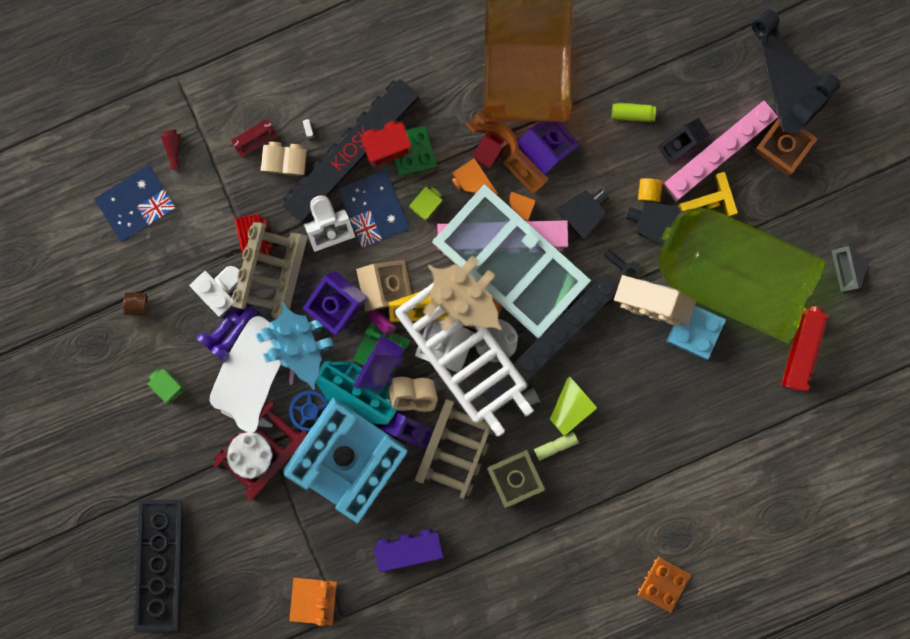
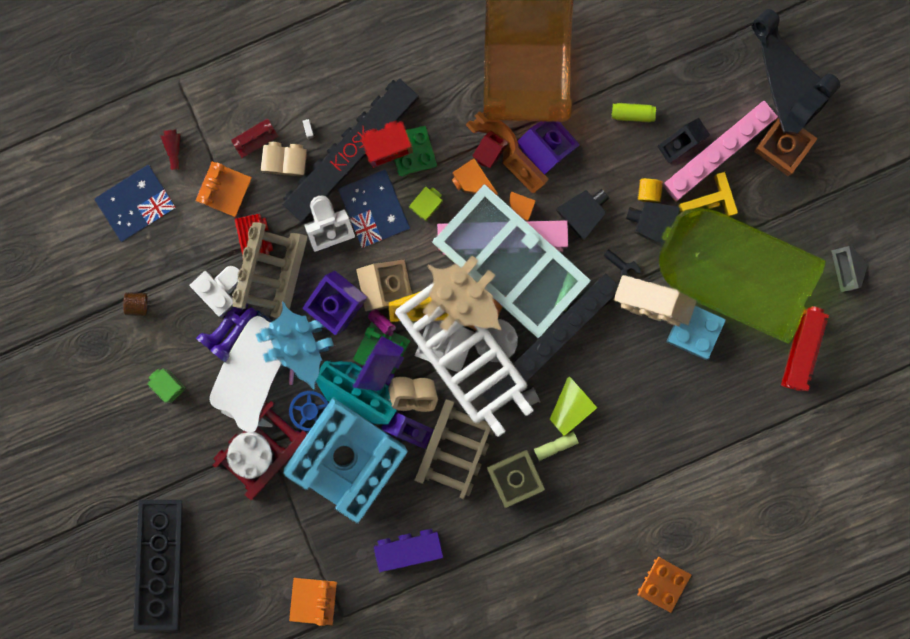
none -> orange hinge [196,161,252,217]

